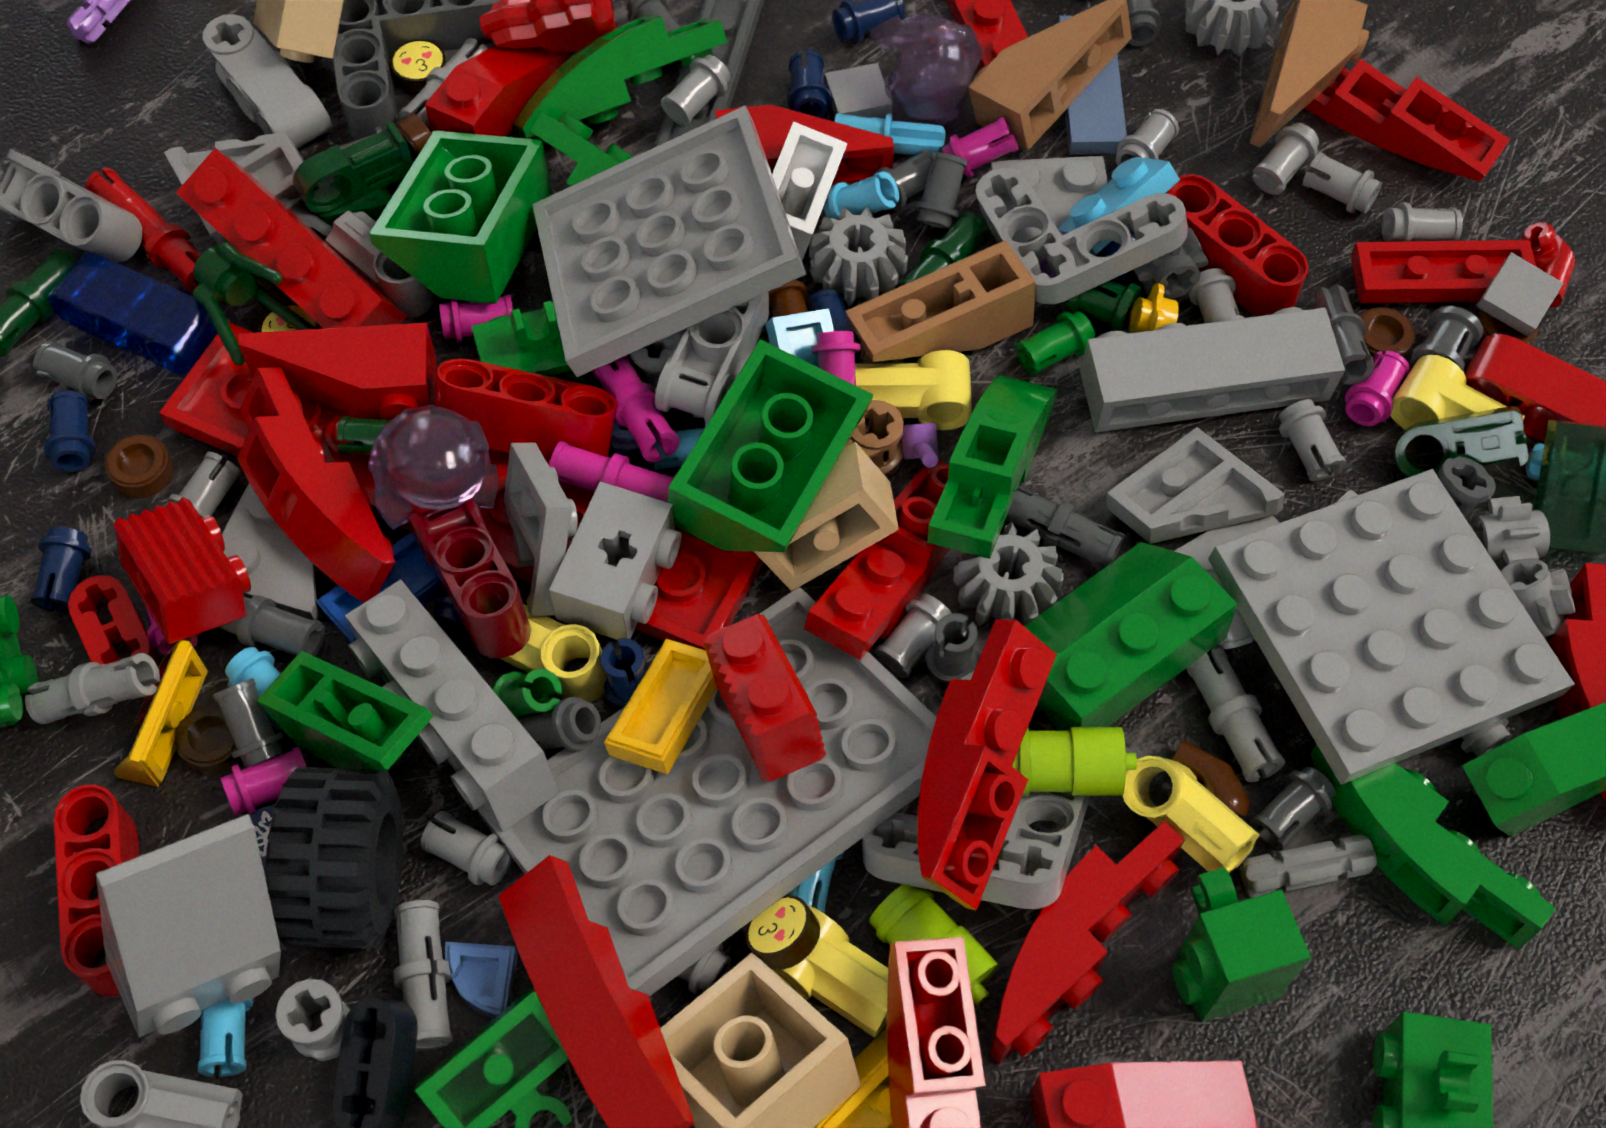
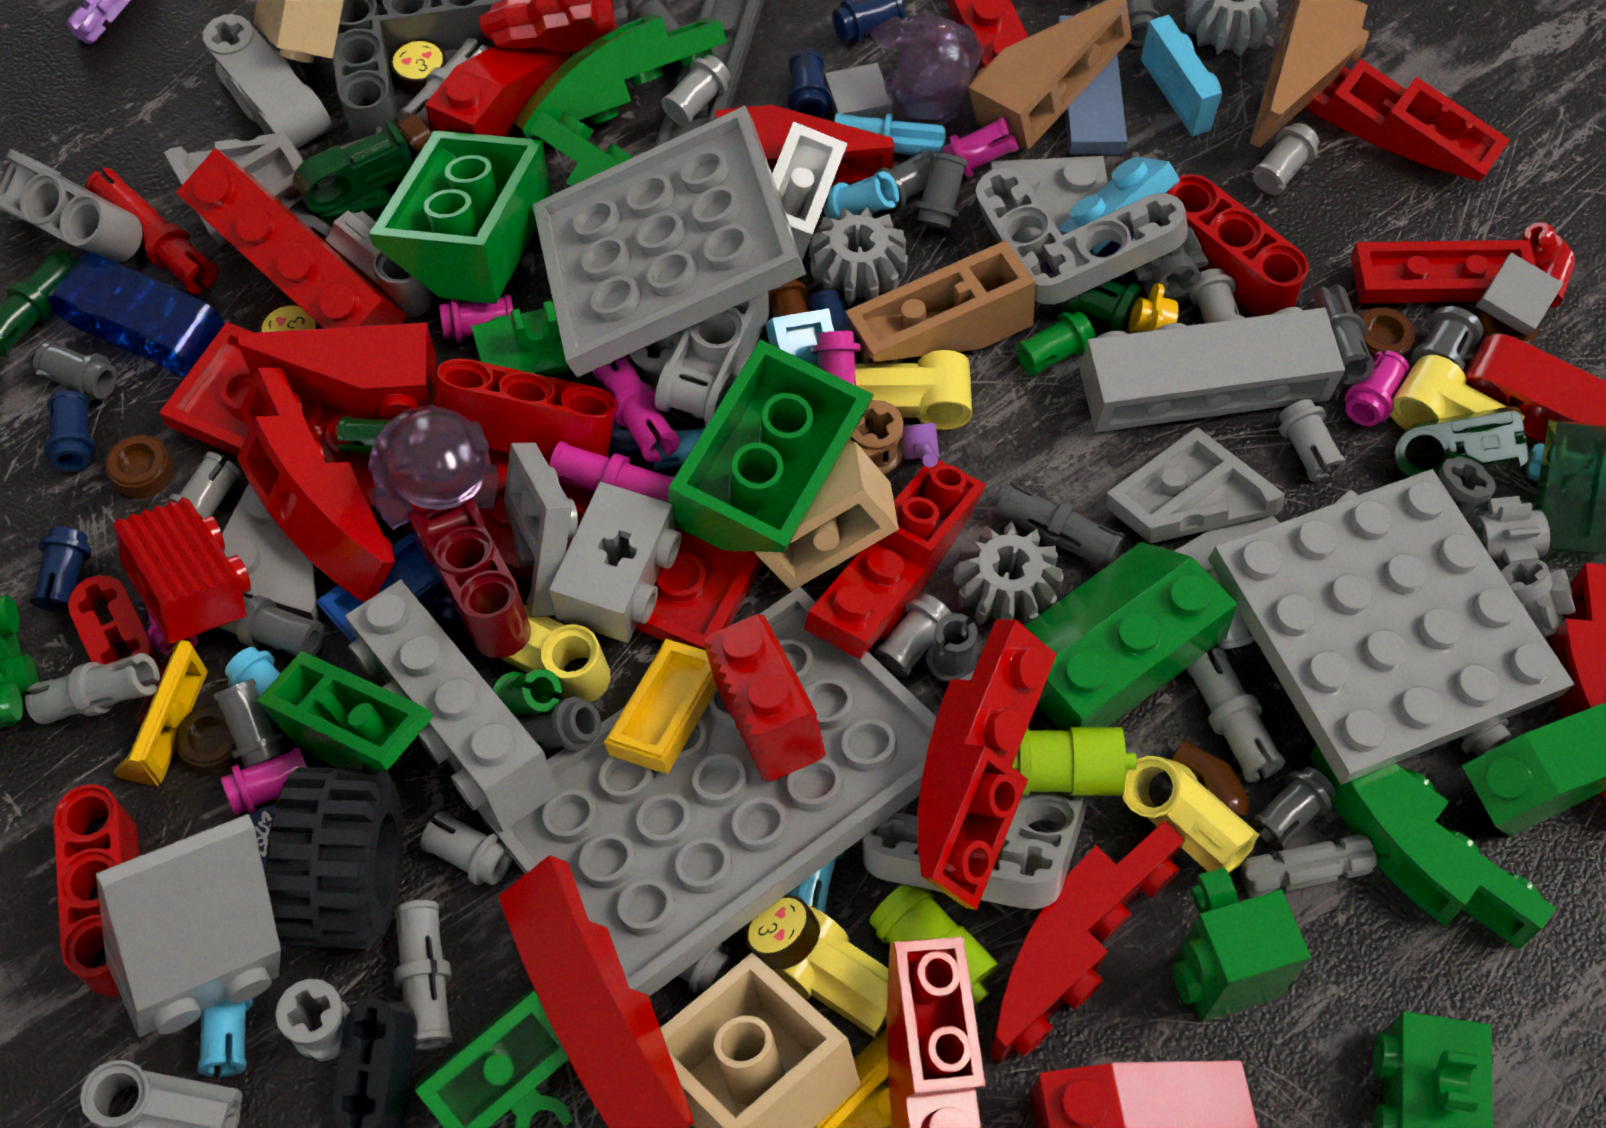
dark green plant [192,242,316,366] -> none
medium blue tile [445,942,518,1019] -> none
dark blue pin [601,638,649,709] -> none
dark green pin [895,212,991,289] -> none
green slope [928,375,1058,559] -> none
light grey pin [1116,109,1179,166] -> none
light grey pin [1303,152,1382,214] -> none
light grey pin [1382,202,1463,242] -> none
none -> medium azure plate [1141,14,1222,137]

